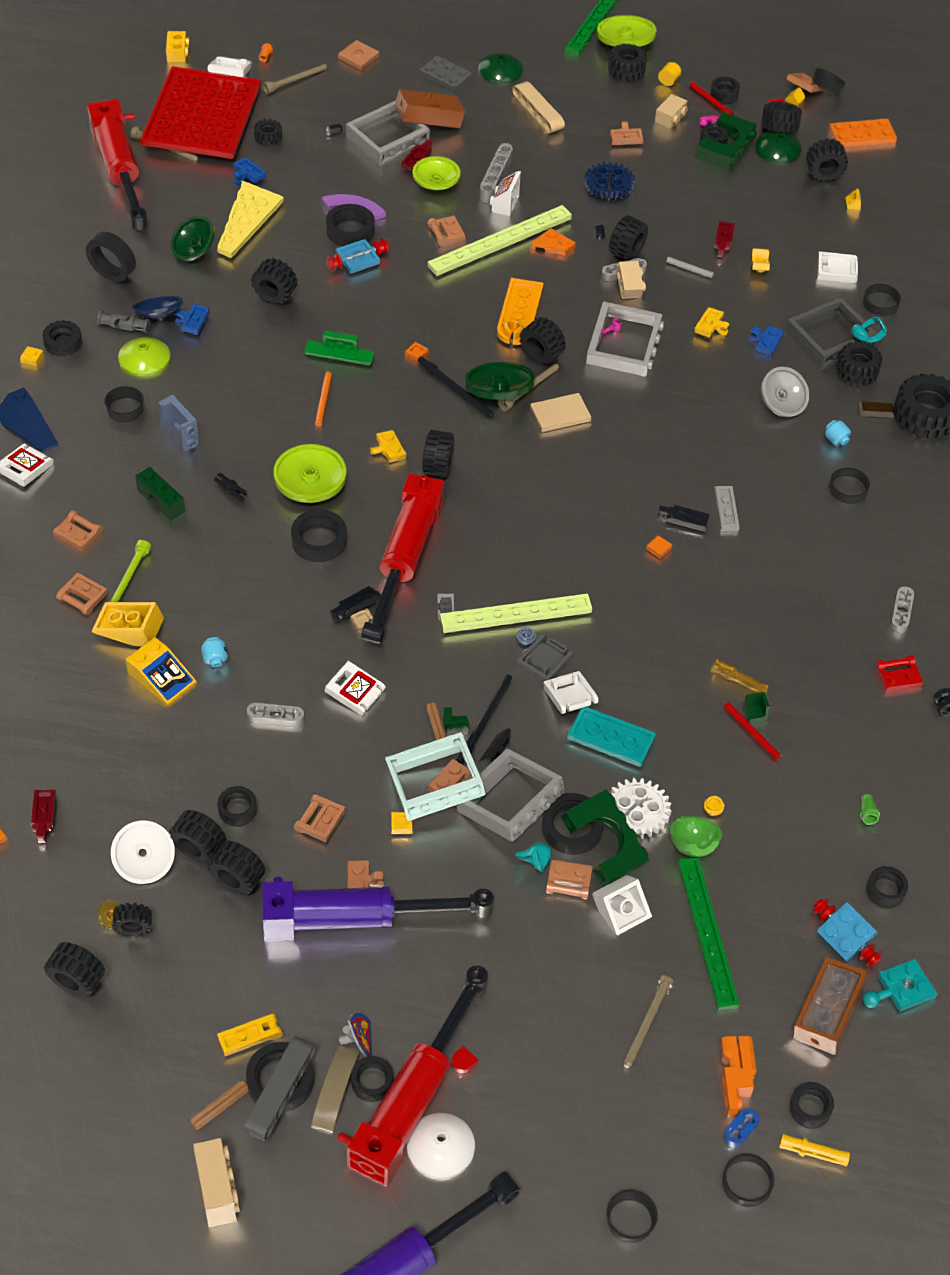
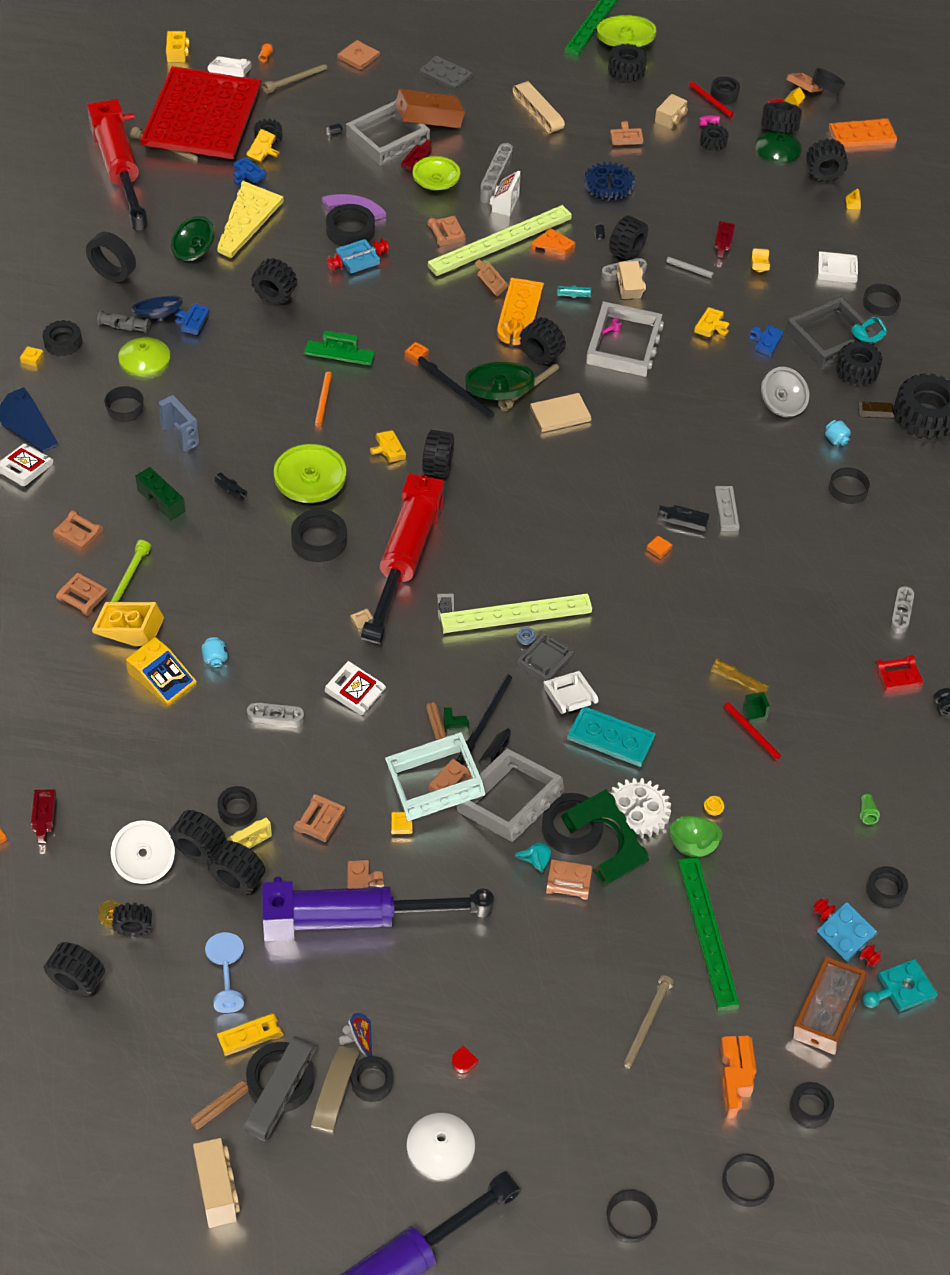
black hinge [330,586,381,623] -> none
red piece [337,965,488,1187] -> none
dark green dish [478,53,523,84] -> none
white slope [592,875,652,935] -> none
yellow piece [658,62,681,86] -> none
dark green arch [695,112,757,170] -> none
blue beam [724,1109,759,1148] -> none
yellow pin [779,1133,850,1167] -> none
none -> light blue piece [205,932,244,1013]
none -> light yellow bracket [226,818,272,849]
none -> yellow plate [246,129,279,164]
none -> medium nougat hinge [475,259,509,297]
none -> teal pin [557,285,591,298]

